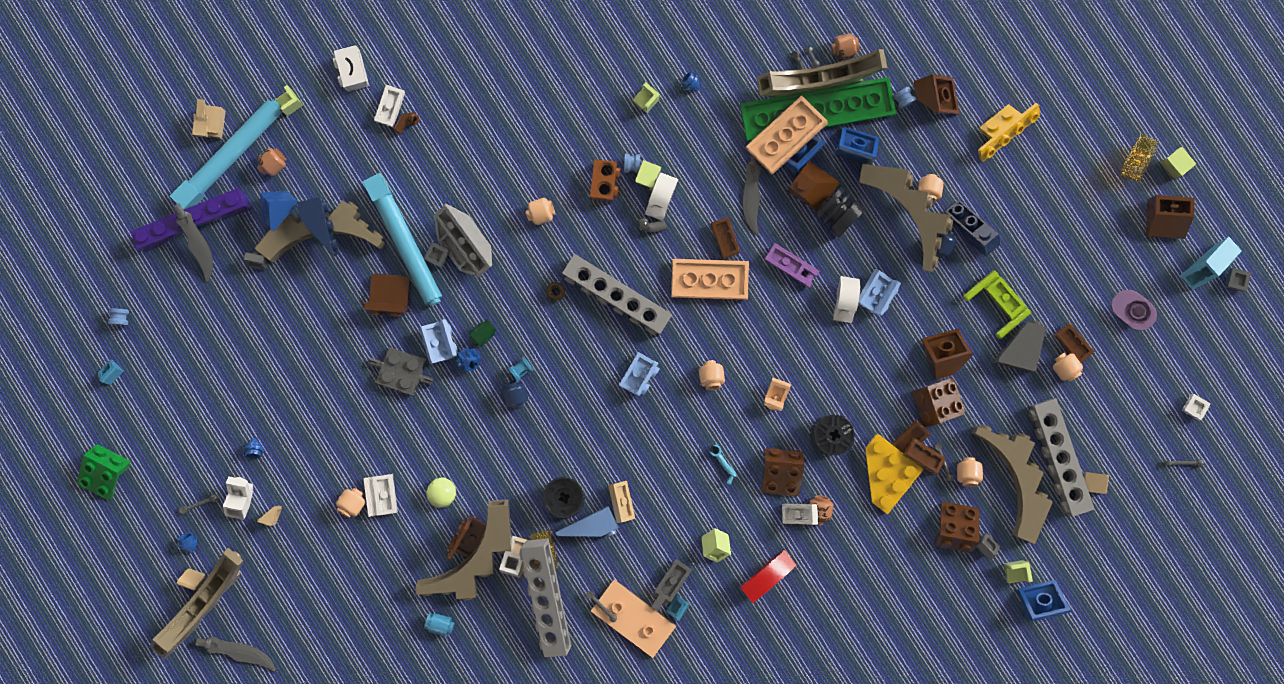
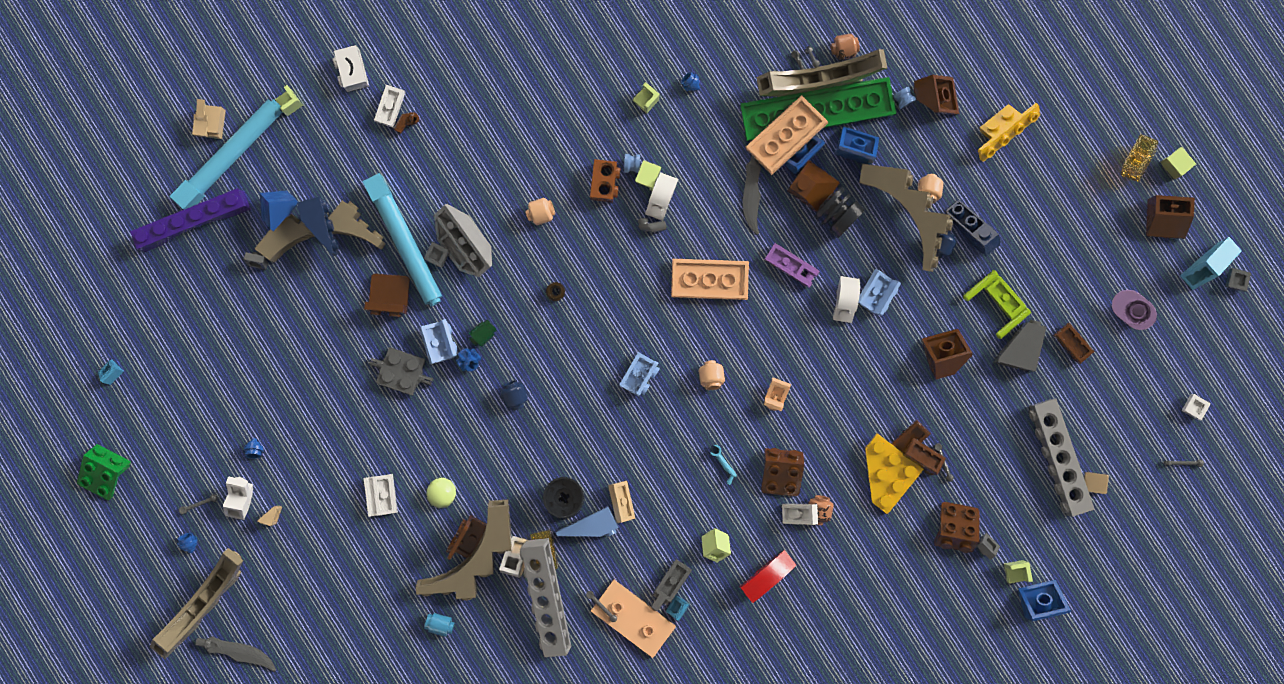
medium blue wheel [108,308,129,325] -> none
dark grey sword [173,203,213,282] -> none
tan slope [176,569,205,590] -> none
nougat head [257,148,286,176] -> none
light nougat head [336,488,365,518] -> none
dark azure bush [508,356,534,381] -> none
light grey brick [562,254,672,336] -> none
reddish brown plate [710,217,741,259] -> none
black wheel [810,414,855,455] -> none
reddish brown bracket [912,378,965,427] -> none
light nougat head [957,457,983,487] -> none
dark tan arch [971,424,1053,544] -> none
light nougat head [1053,353,1083,382] -> none

